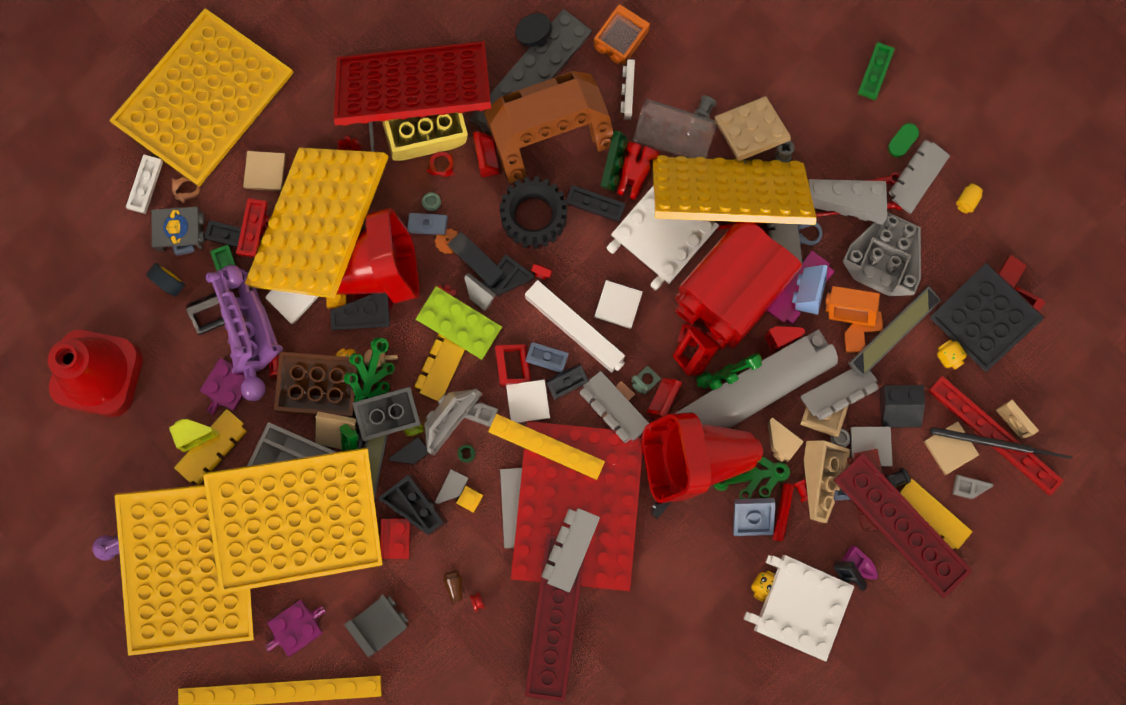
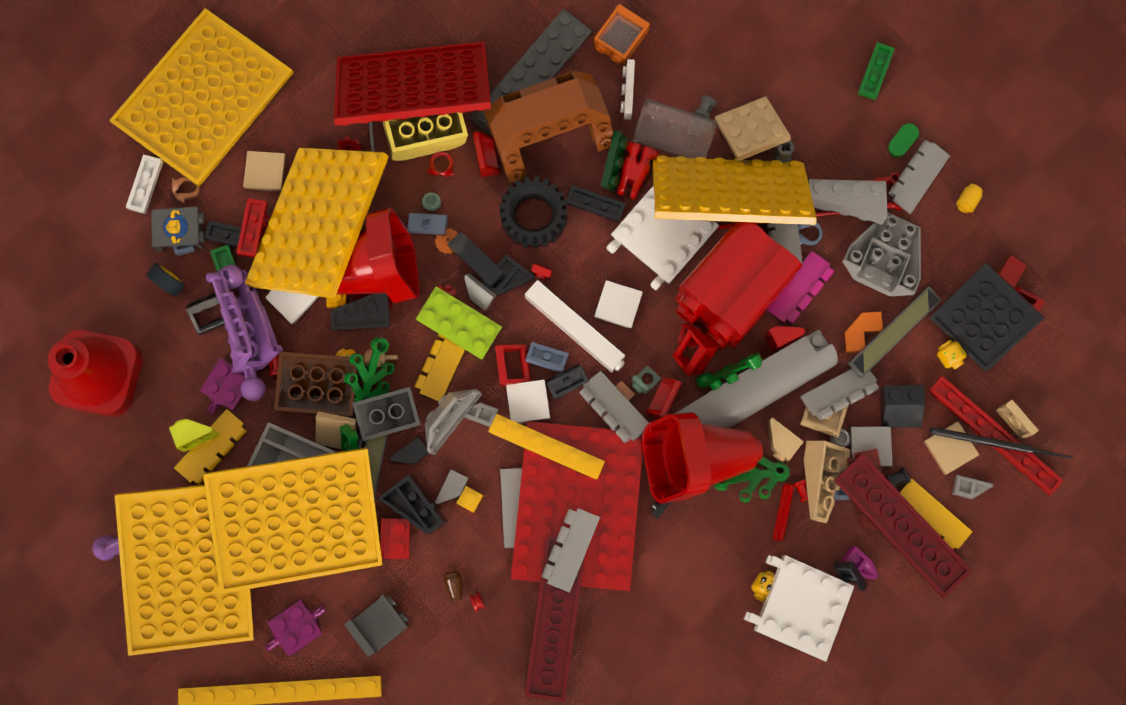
clear neon green tile [404,424,425,436] -> none
dark green bush [458,445,476,463] -> none
black tile [515,13,553,47] -> none
sand blue plate [733,498,775,536] -> none
light blue slope [792,265,828,315] -> none
orange window [826,286,880,327] -> none

